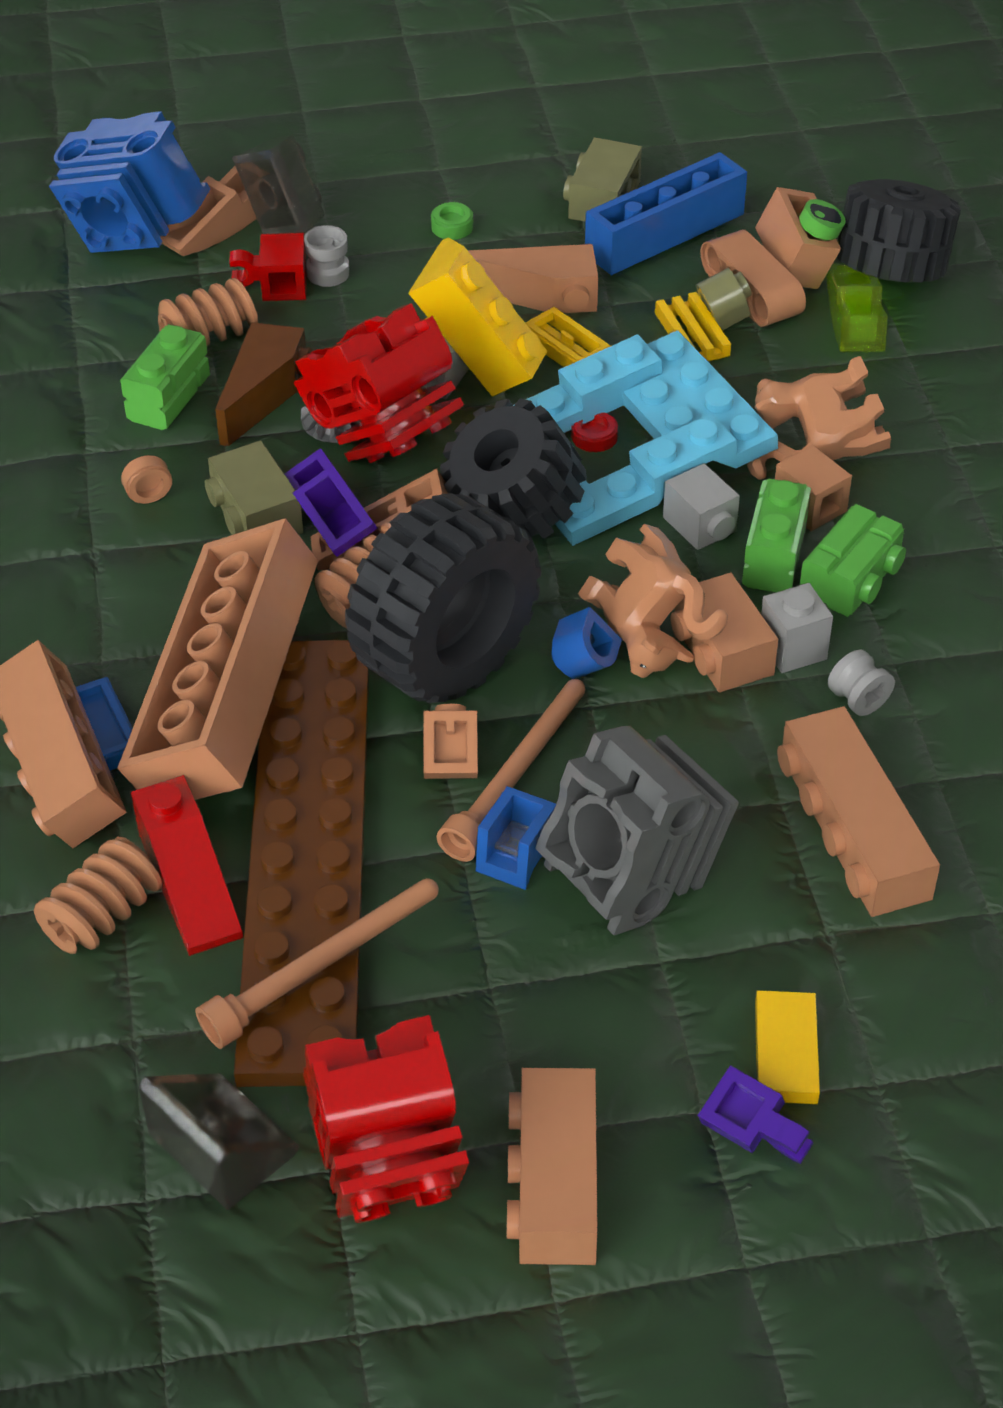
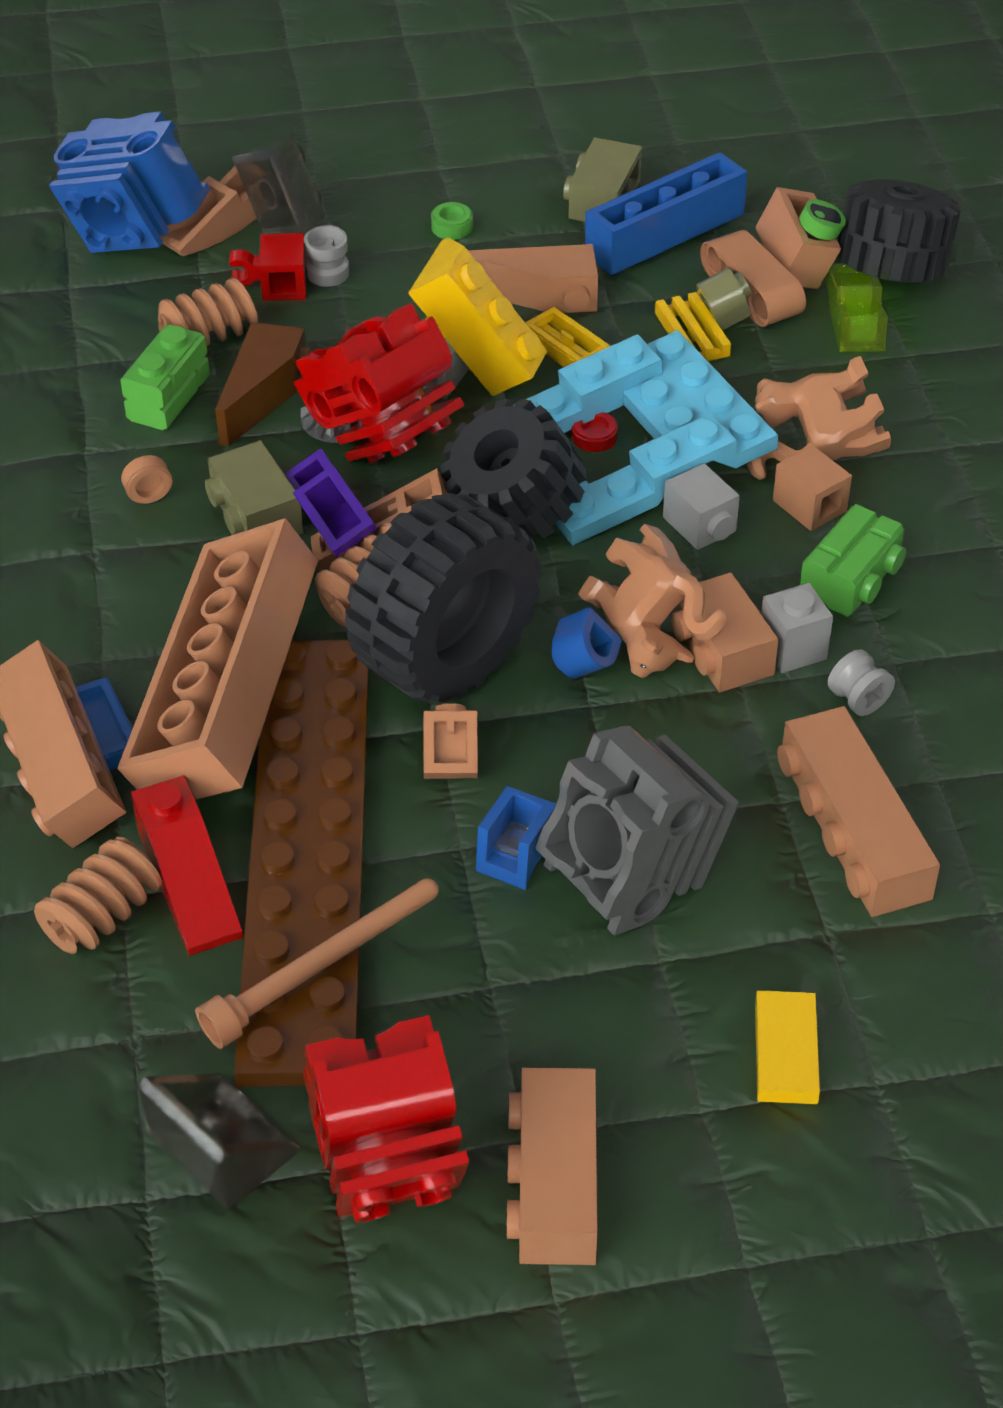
nougat piece [436,679,586,862] -> none
dark purple plate [697,1065,813,1164] -> none
bright green brick [742,478,811,592] -> none

